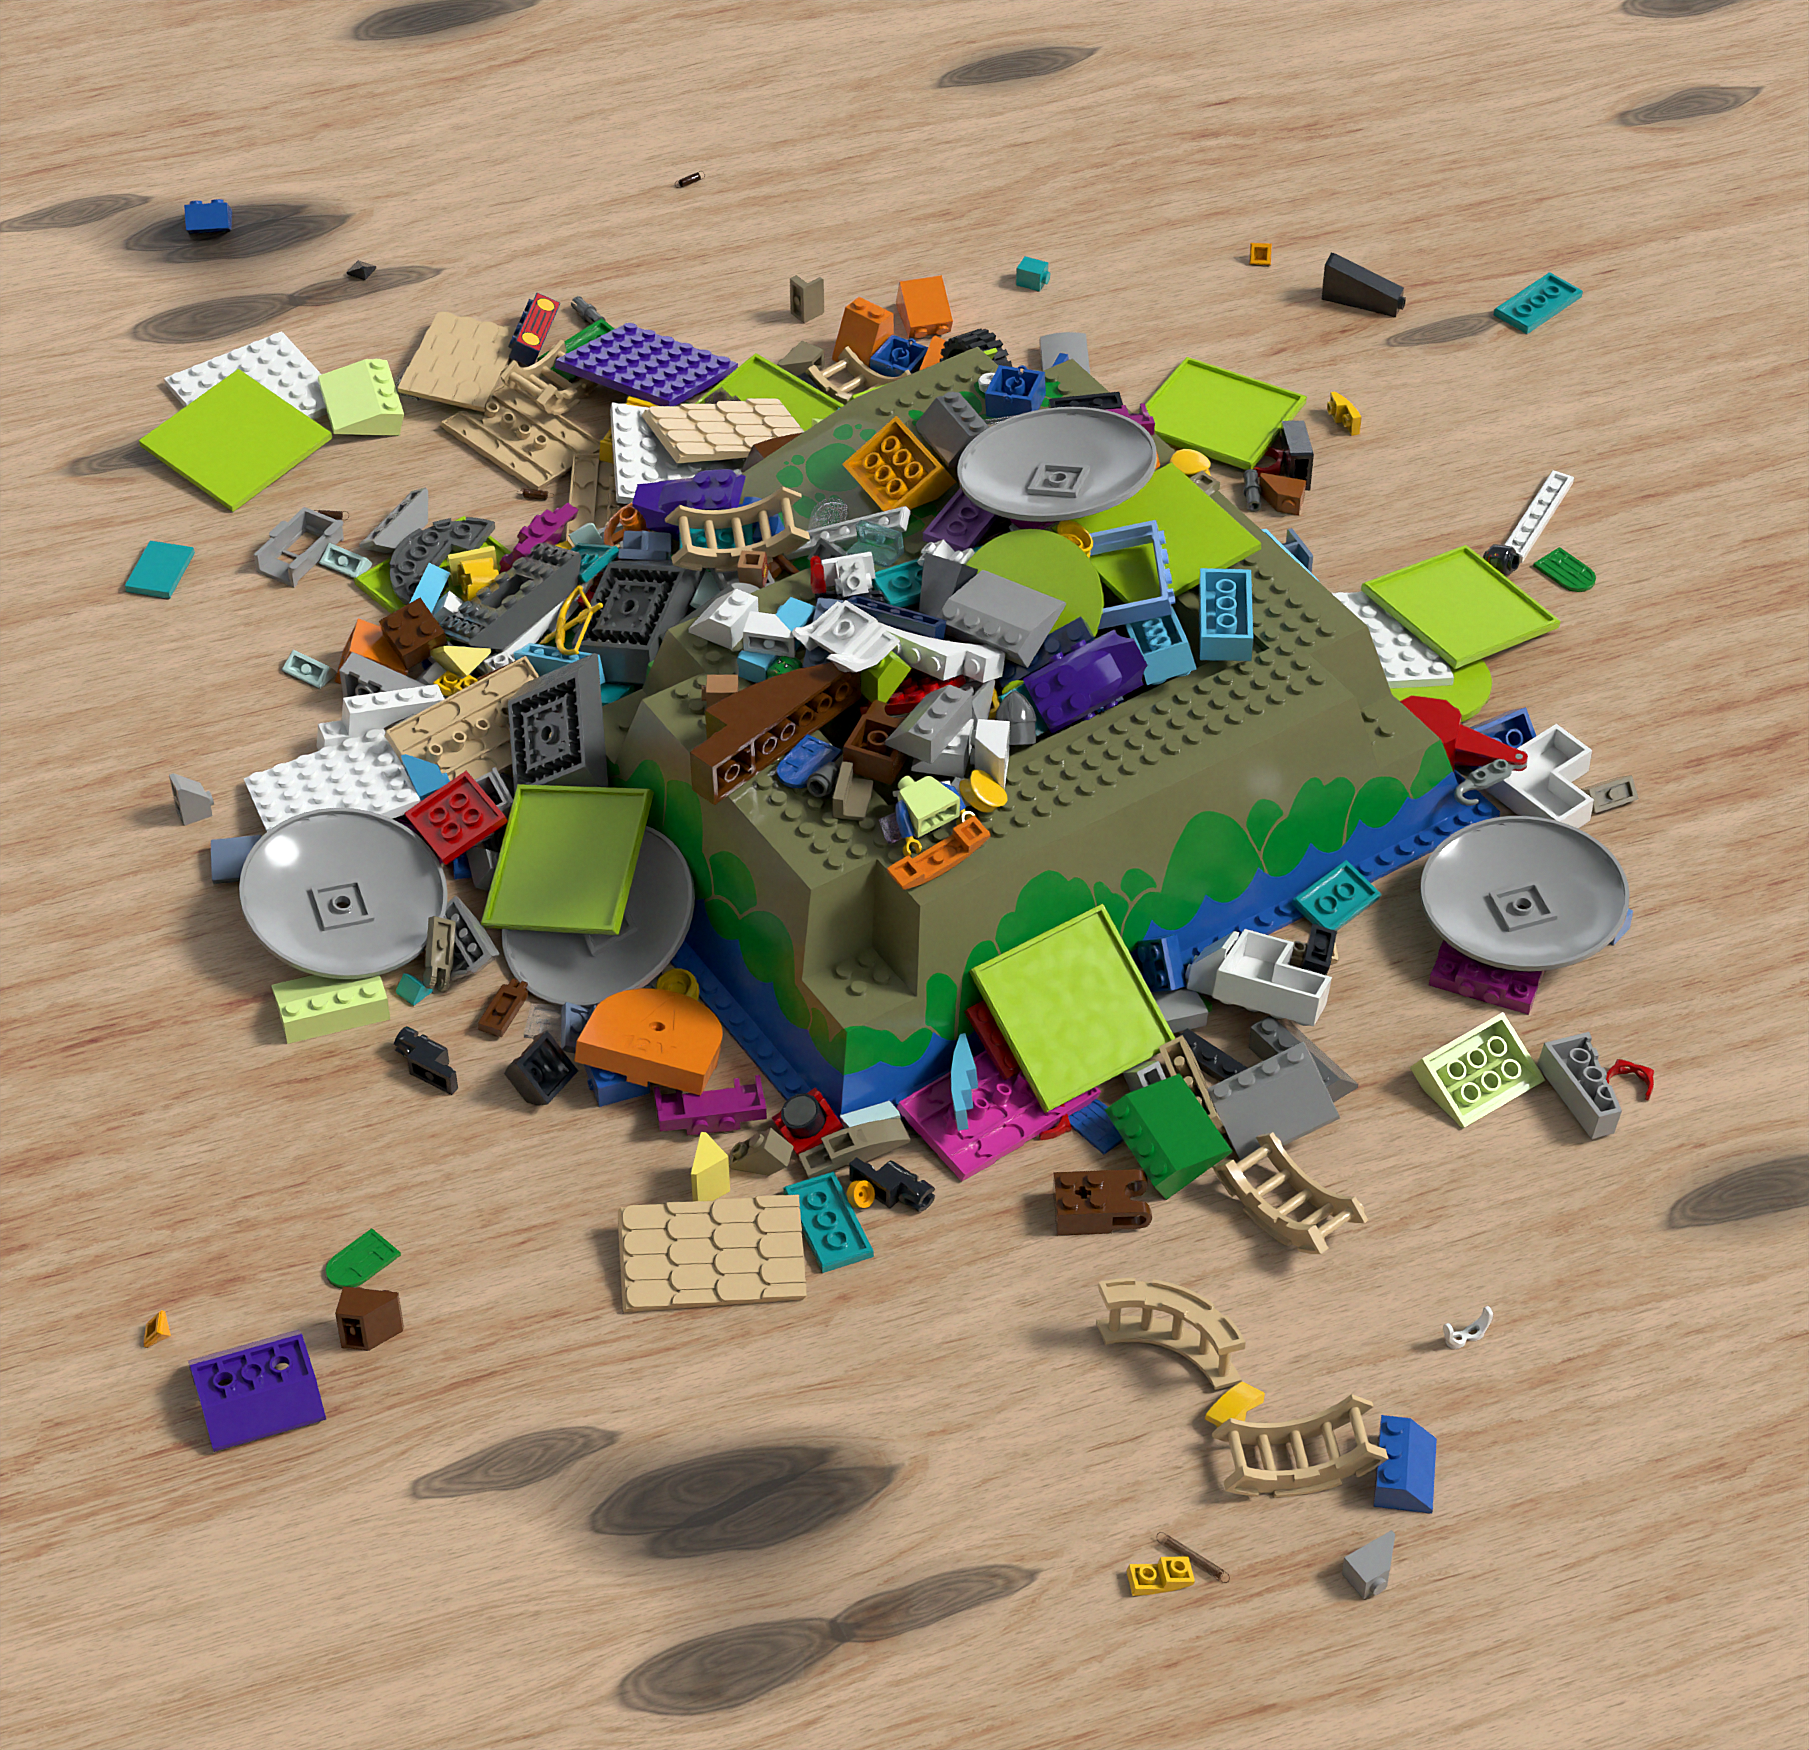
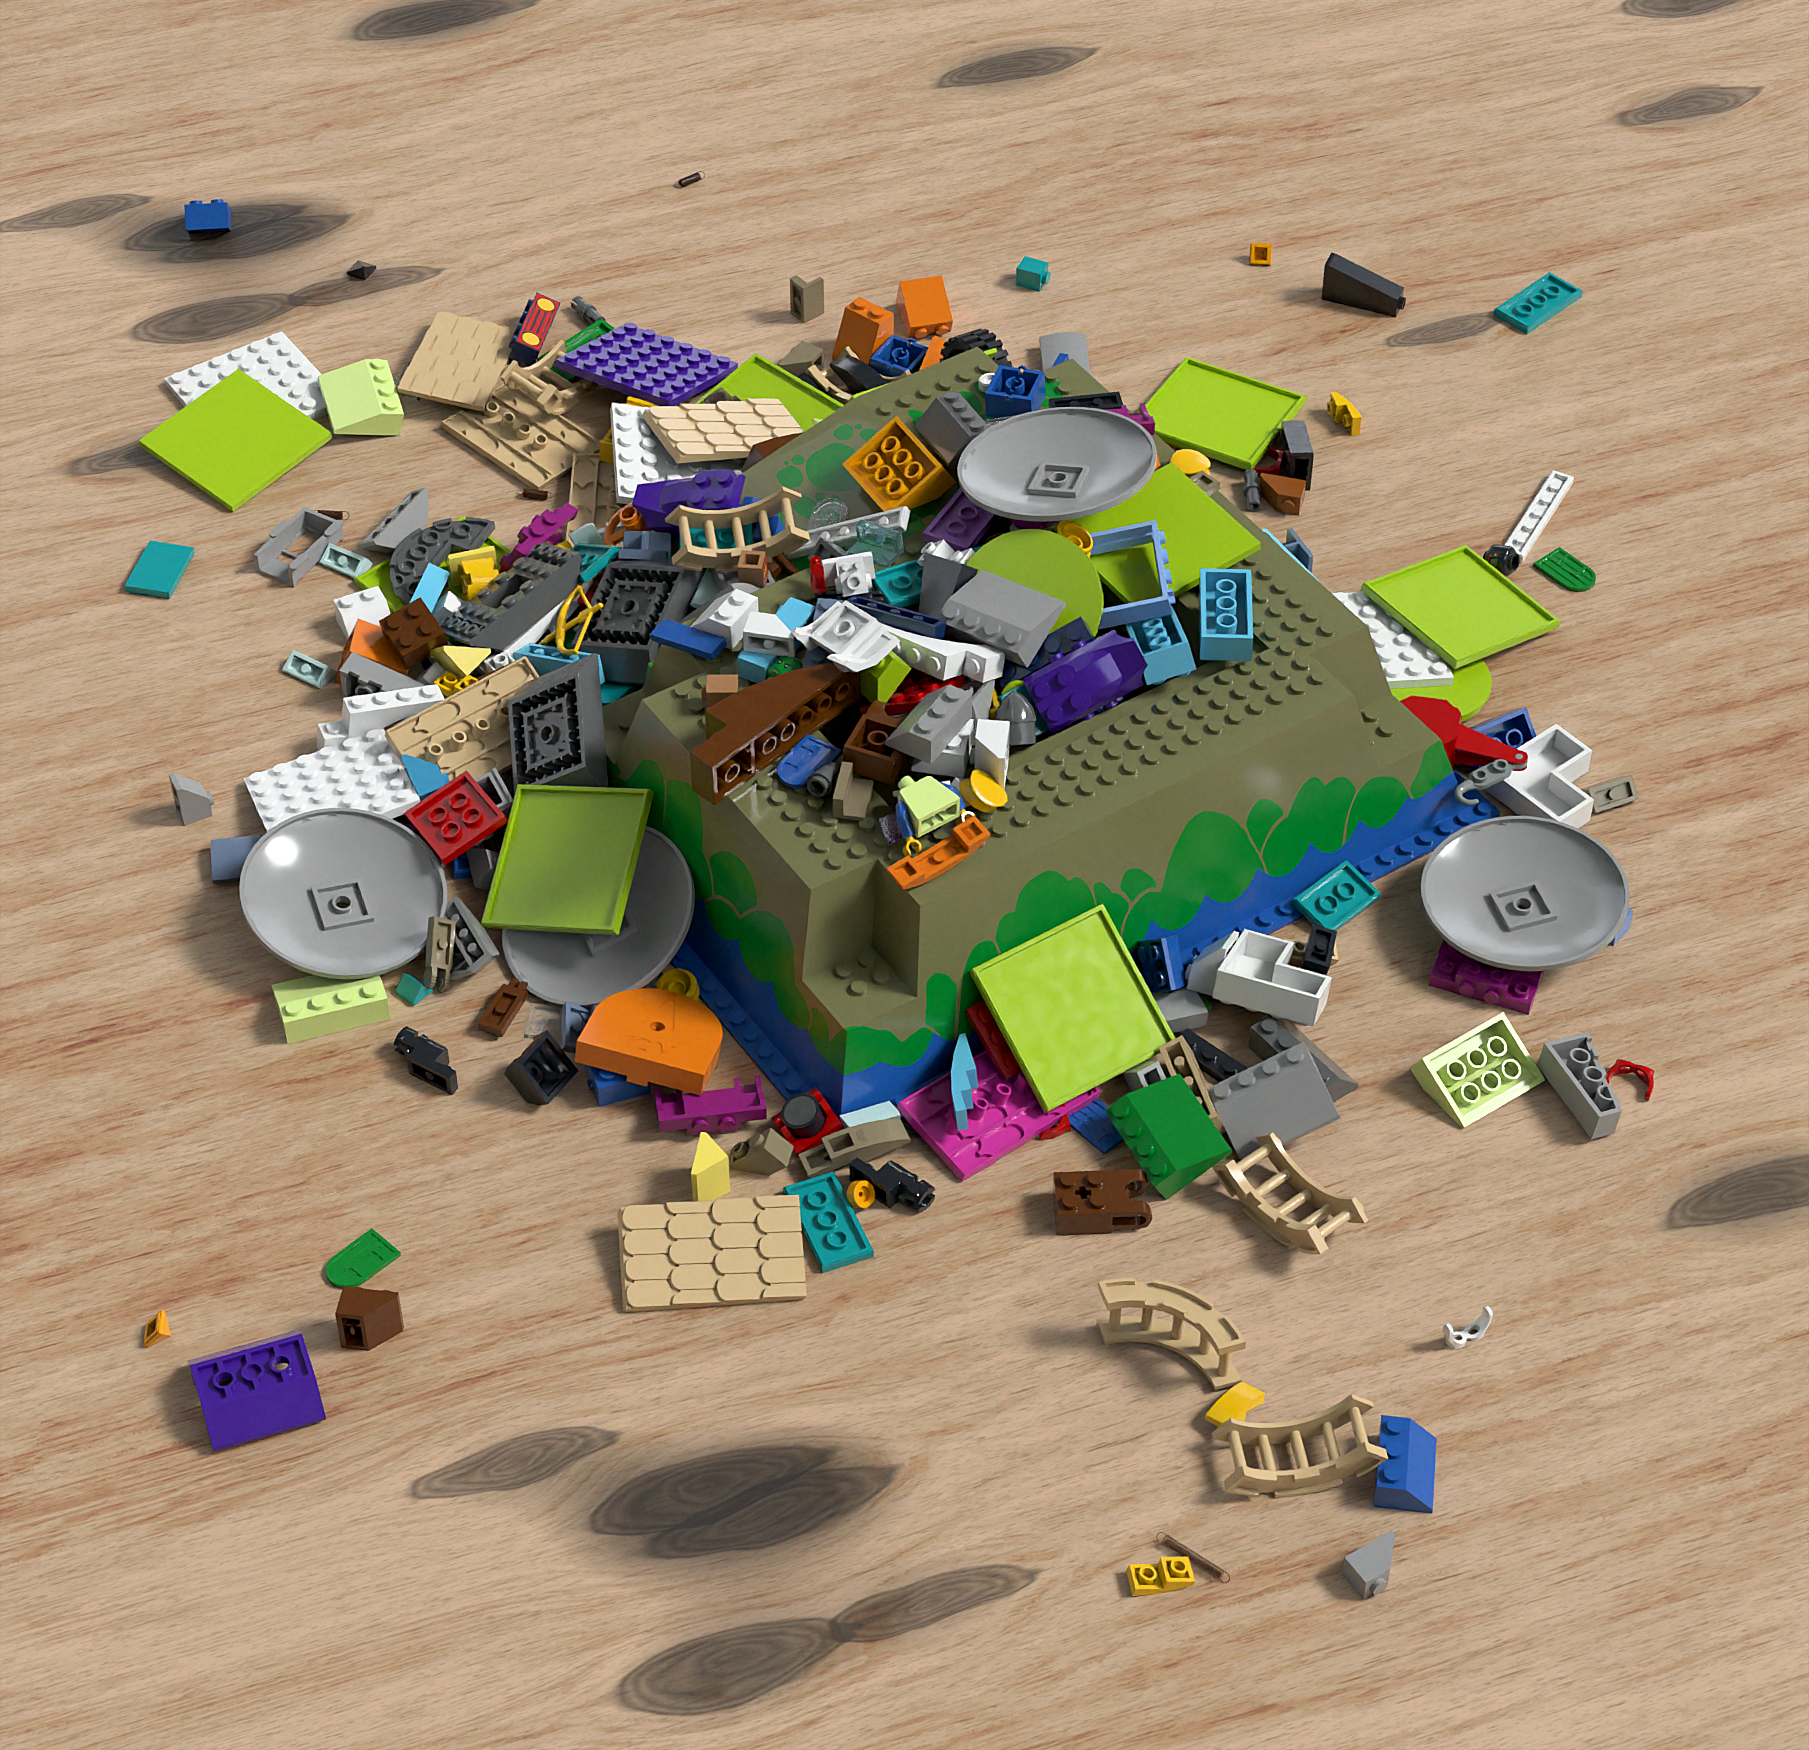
none -> white slope [333,586,391,640]
none -> blue tile [650,619,727,660]
none -> black slope [829,355,888,395]

